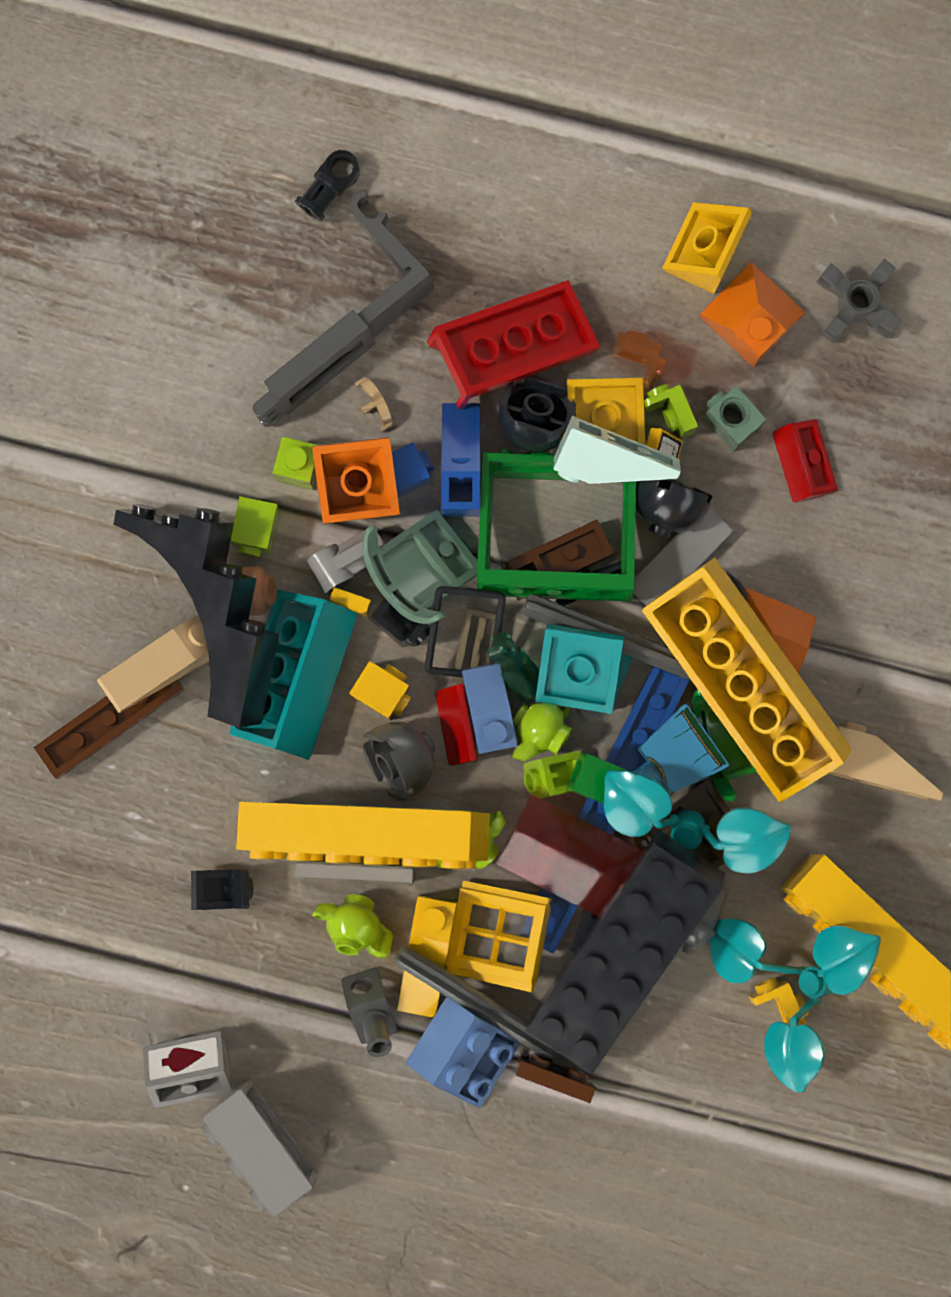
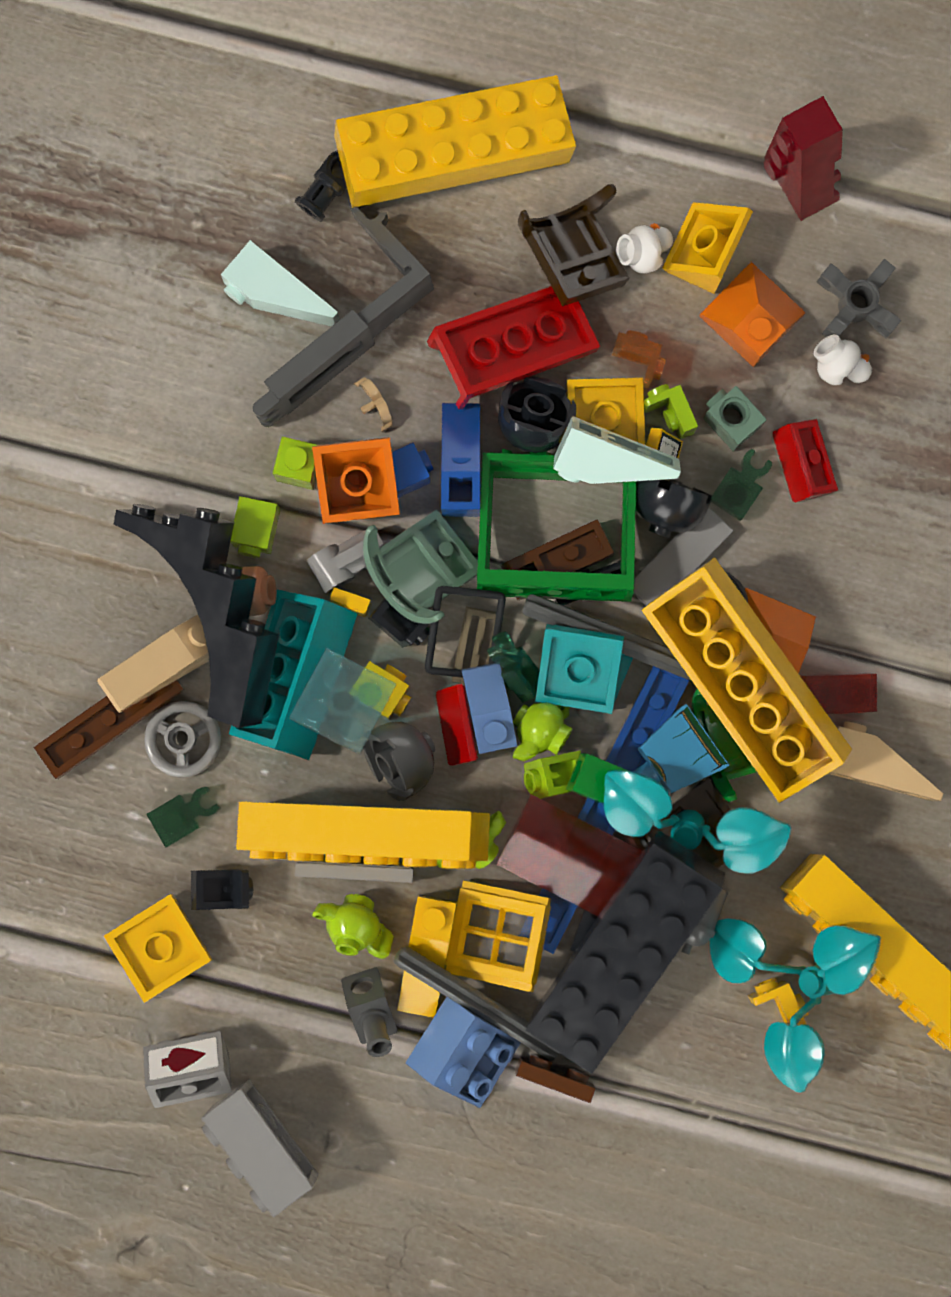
none -> yellow plate [104,893,213,1003]
none -> light grey piece [144,701,221,777]
none -> clear green plate [146,787,221,848]
none -> light aqua slope [221,240,340,326]
none -> clear light blue plate [290,648,396,755]
none -> yellow brick [334,75,576,208]
none -> dark brown piece [518,184,630,306]
none -> white animal [616,223,673,274]
none -> clear green plate [711,449,772,521]
none -> dark red wedge [764,96,843,221]
none -> clear red slope [800,673,877,714]
none -> white animal [813,334,872,386]

